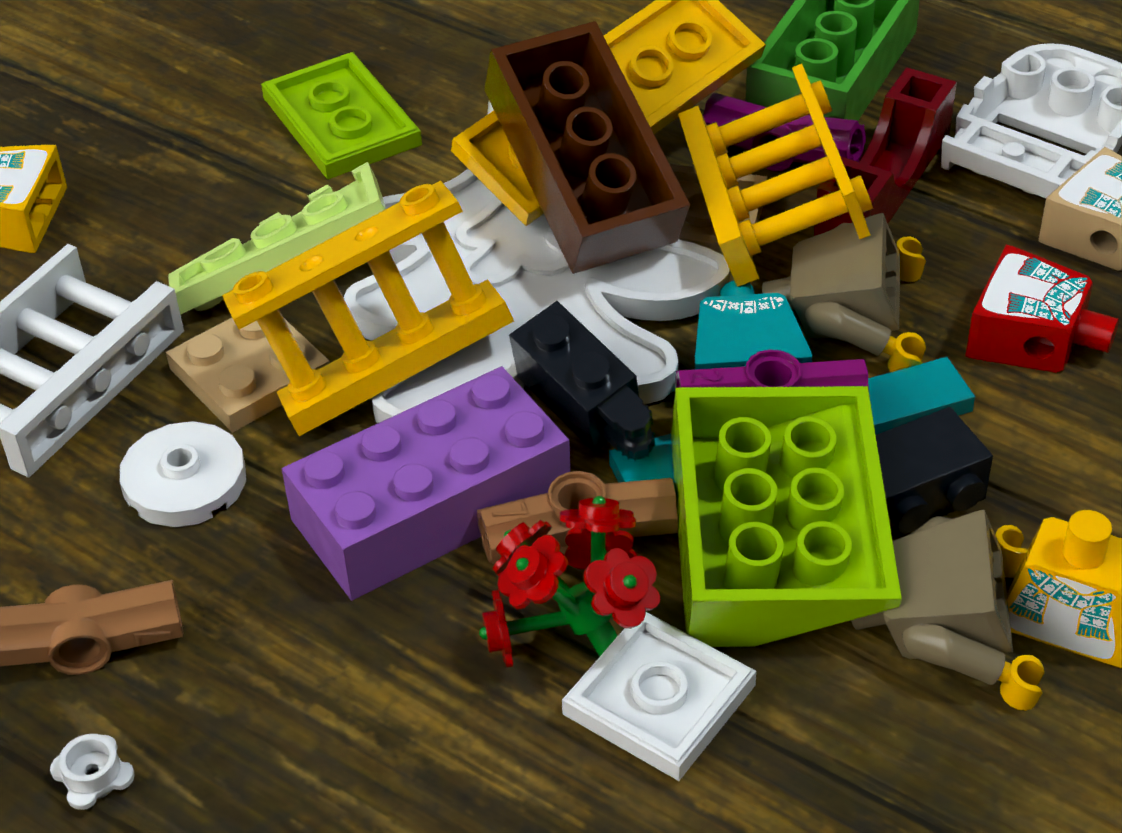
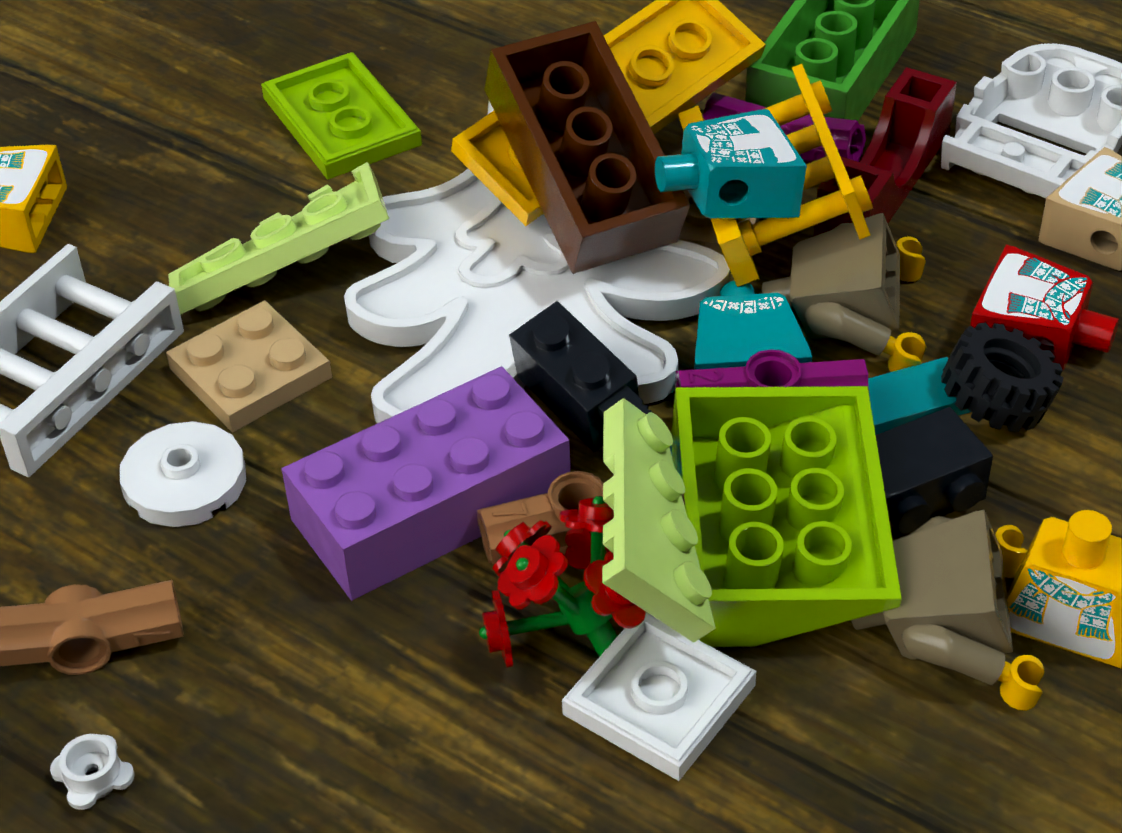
yellow fence [222,181,514,436] -> none
none -> yellowish green wing [602,398,716,643]
none -> teal torso [655,109,807,218]
none -> black tyre [941,322,1064,432]

